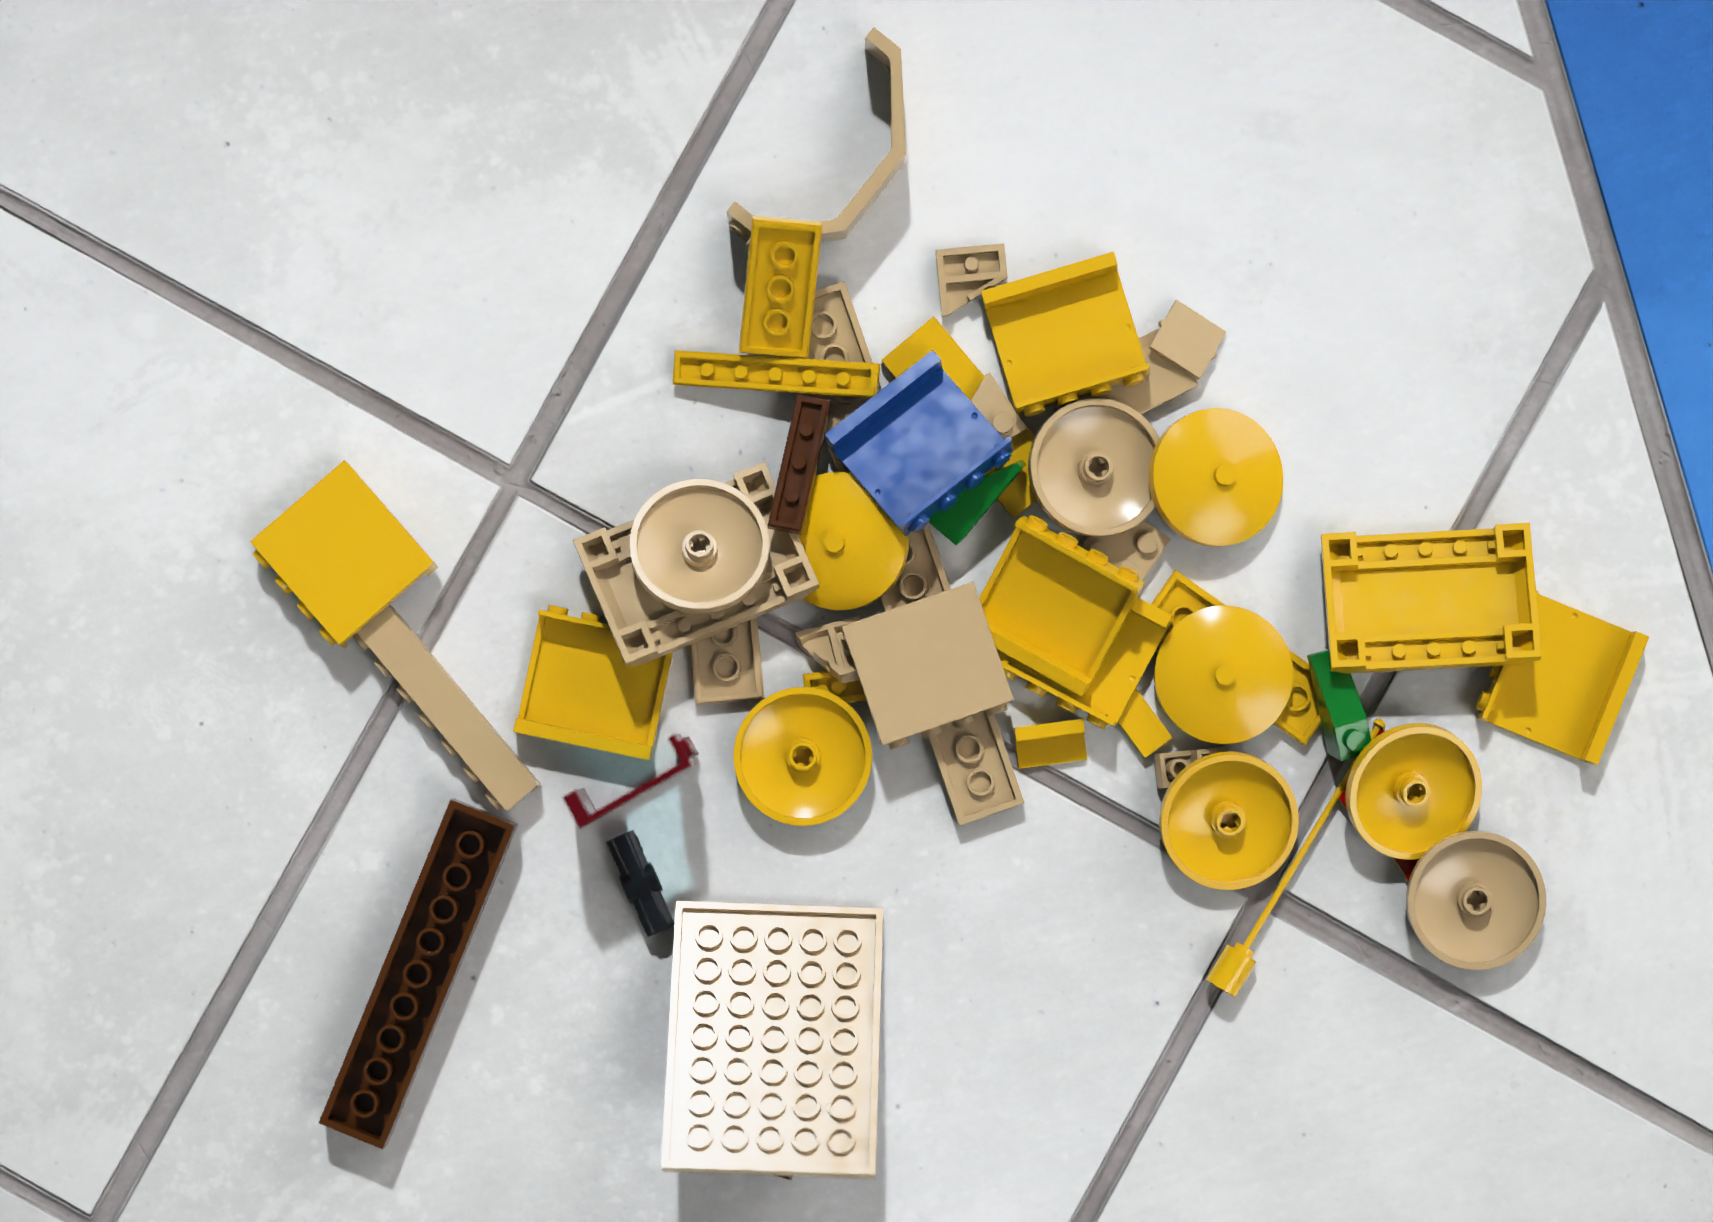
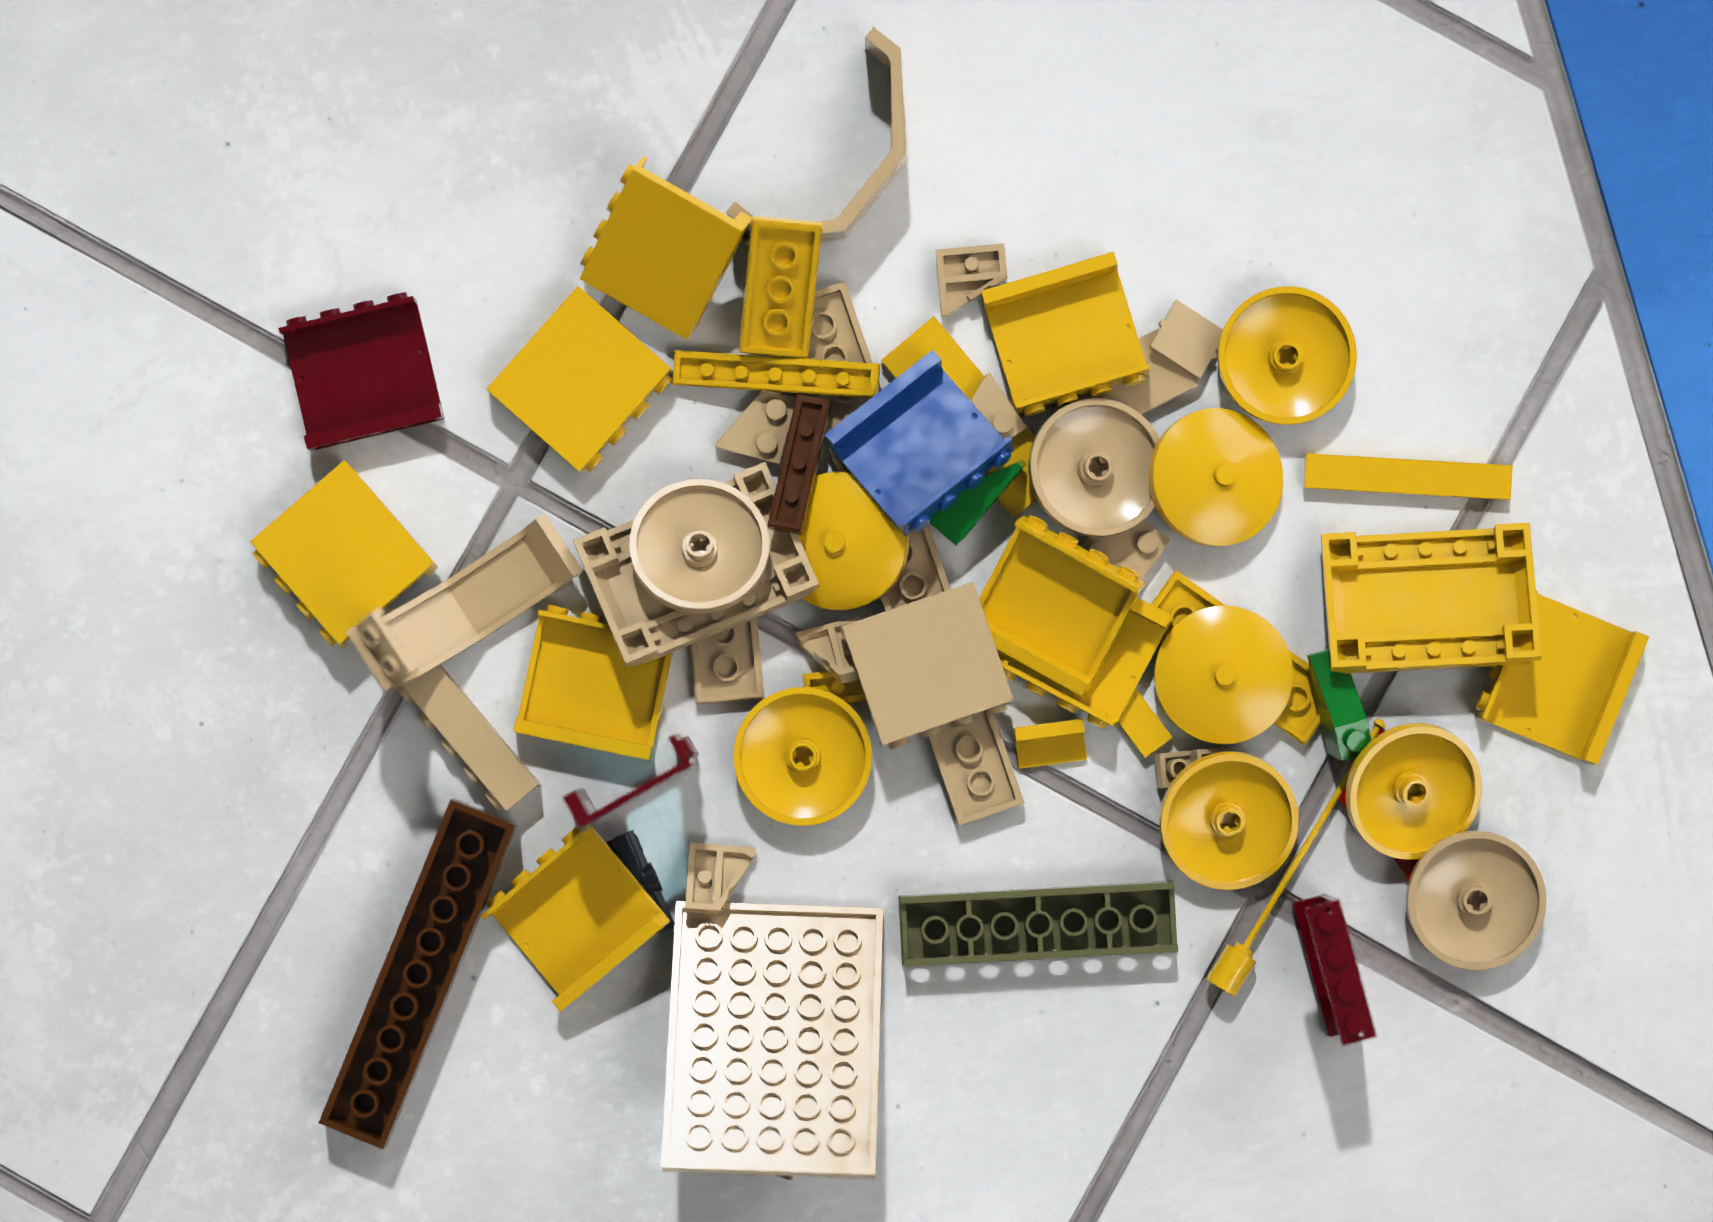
none -> dark red panel [278,292,445,451]
none -> tan panel [346,513,583,691]
none -> yellow panel [481,824,670,1012]
none -> yellow panel [486,286,673,474]
none -> yellow panel [579,156,752,340]
none -> tan wing [684,842,756,915]
none -> tan wing [715,391,796,465]
none -> olive tile [898,881,1178,967]
none -> yellow dish [1217,286,1357,425]
none -> dark red panel [1292,894,1377,1046]
none -> yellow tile [1303,453,1513,500]

